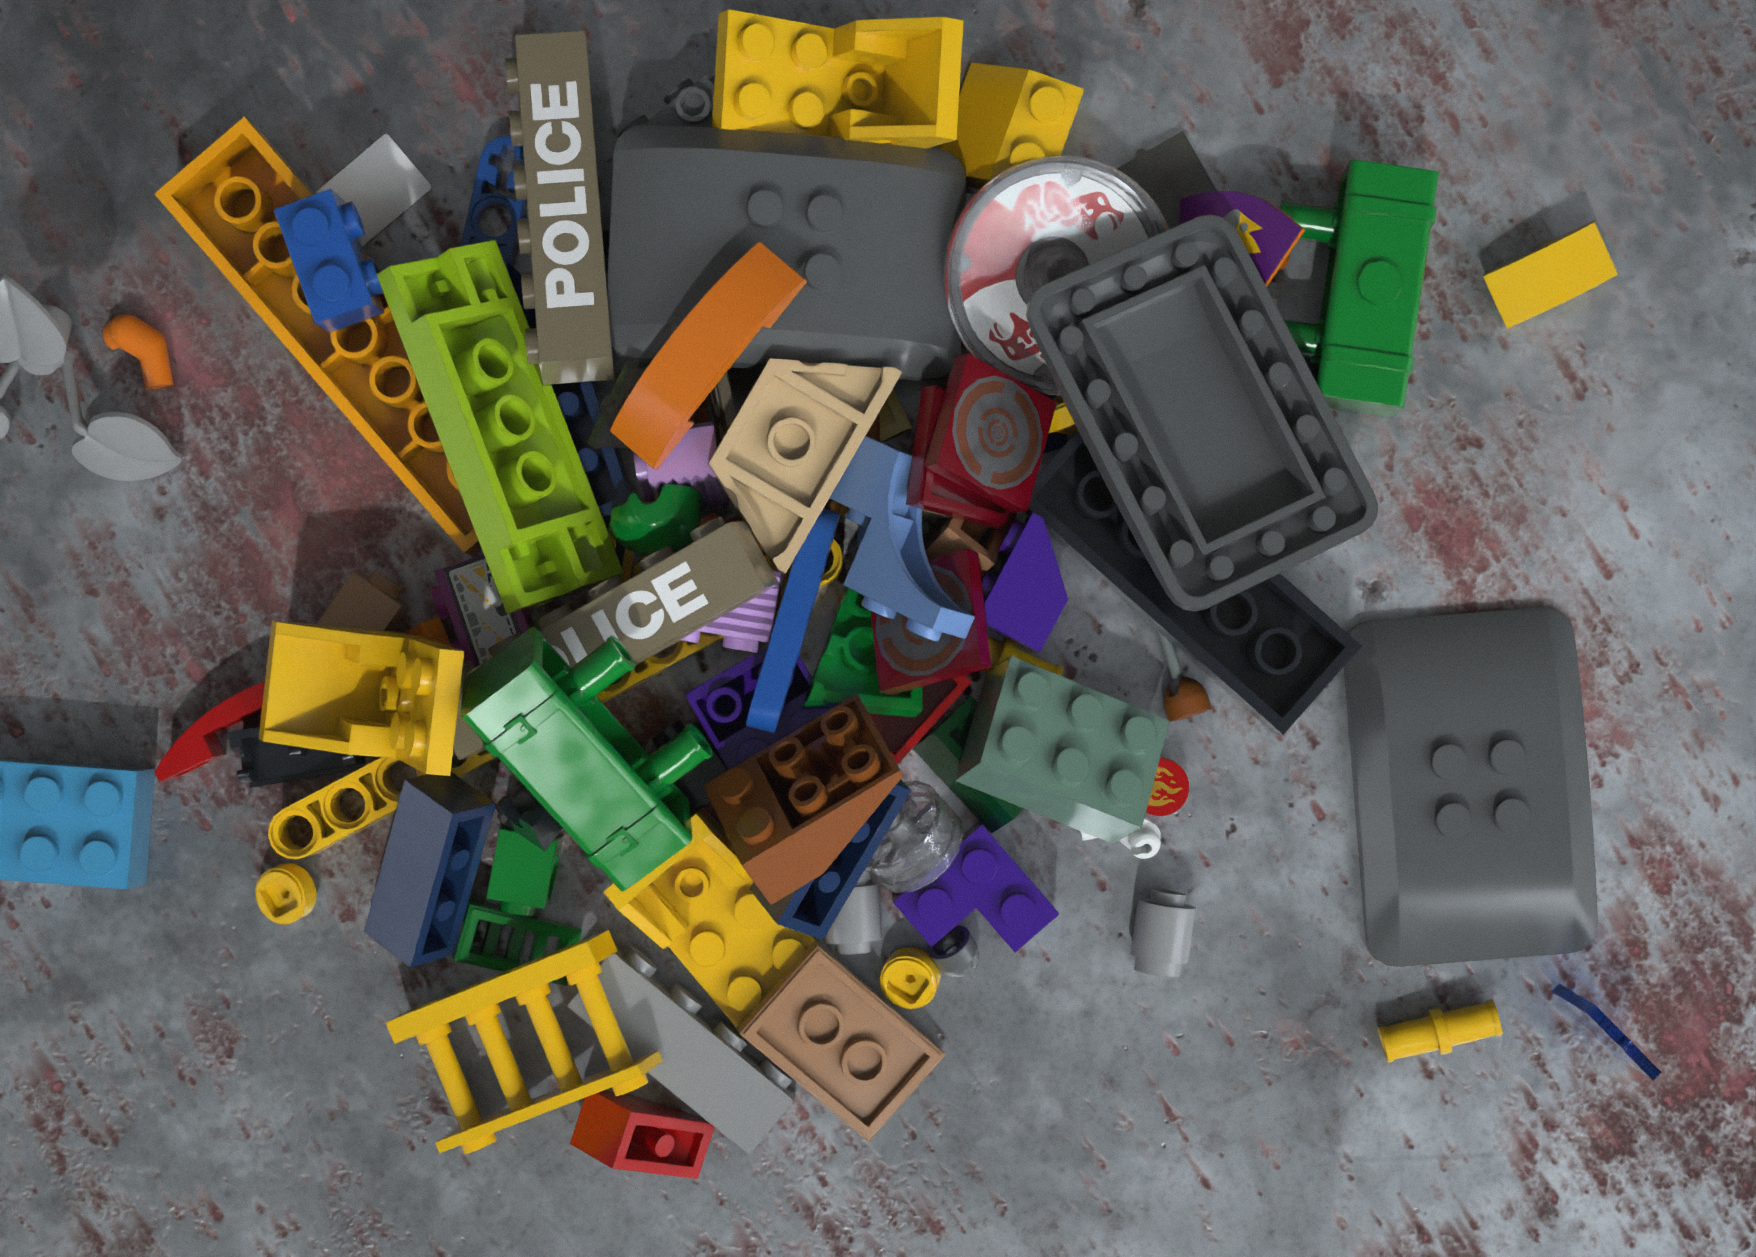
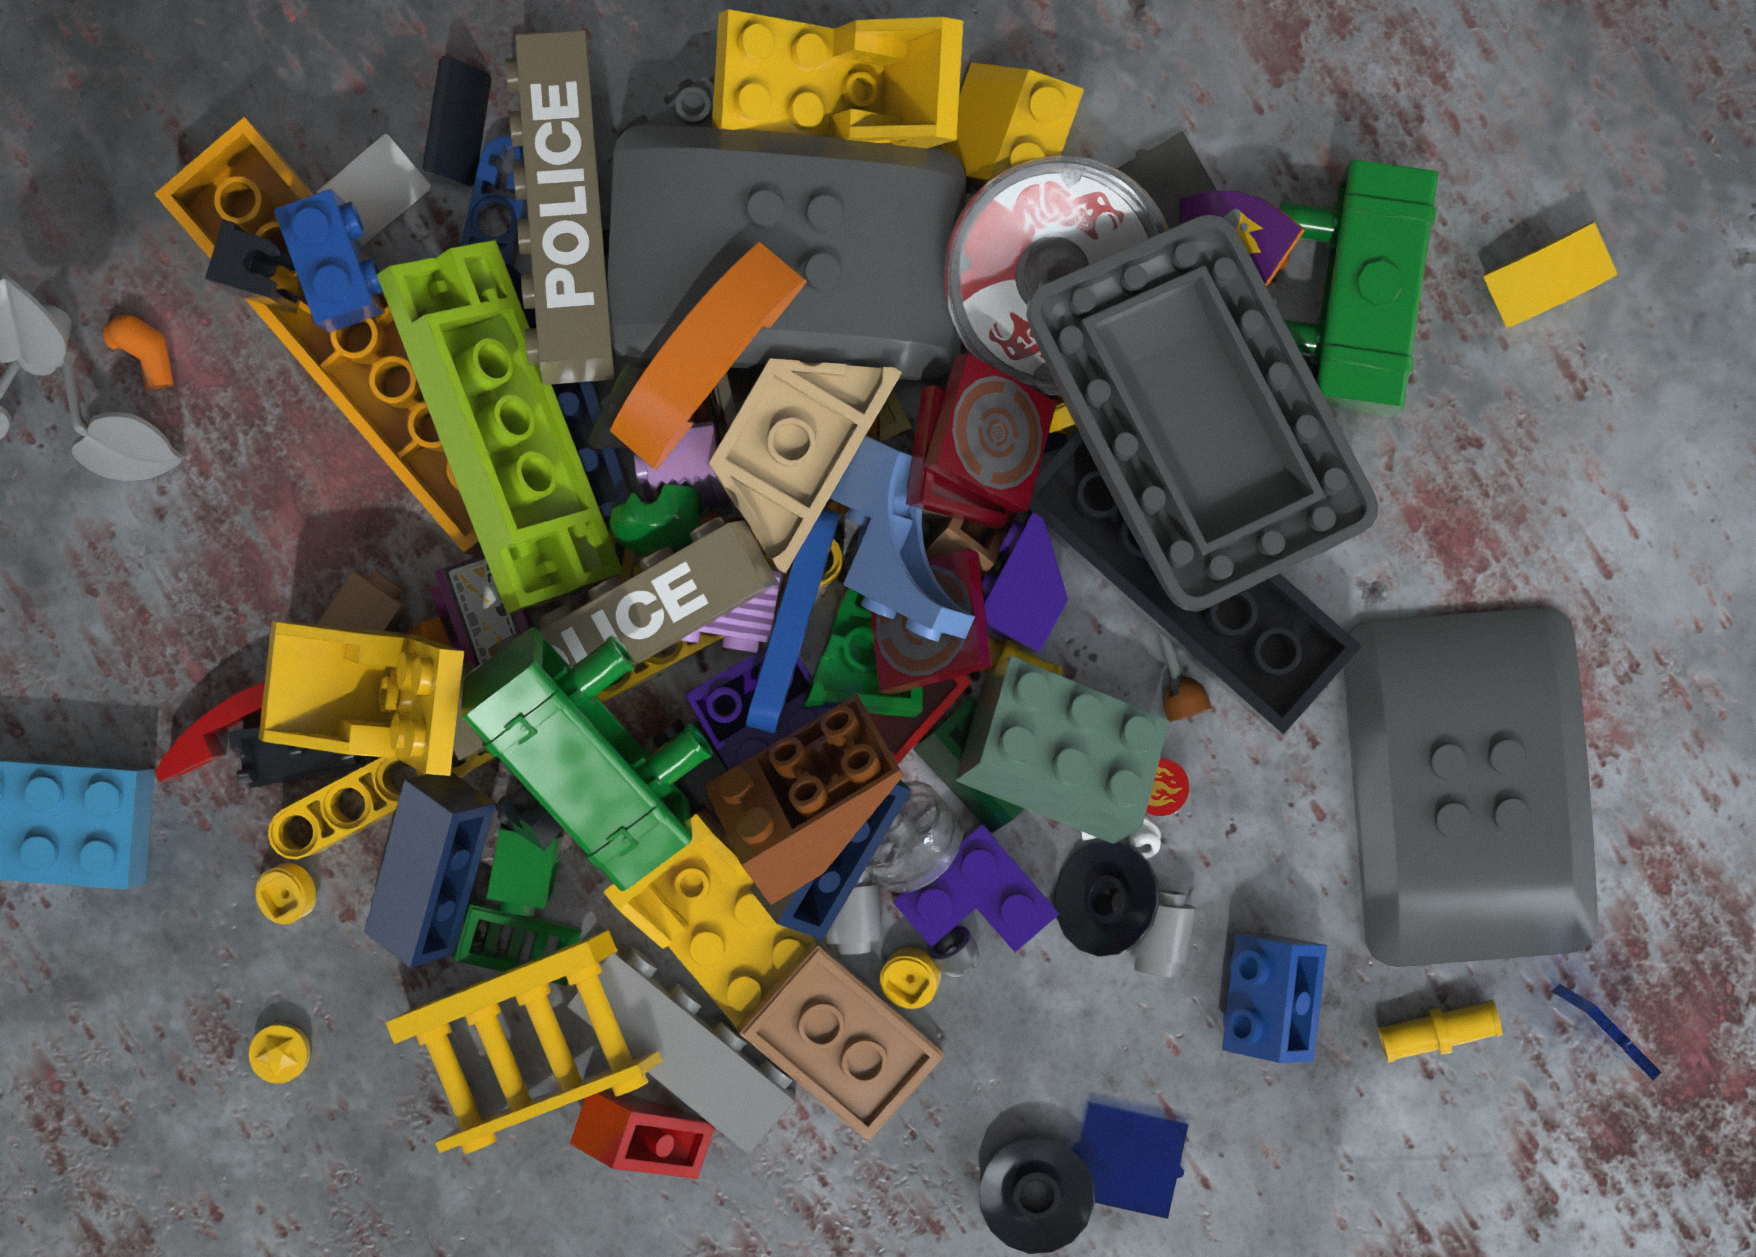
none -> black hinge [205,219,301,314]
none -> yellow tile [249,1022,311,1084]
none -> black slope [422,56,492,187]
none -> black dish [979,1137,1095,1254]
none -> black dish [1054,841,1160,957]
none -> clear blue piece [1073,1102,1189,1219]
none -> blue brick [1222,934,1327,1063]

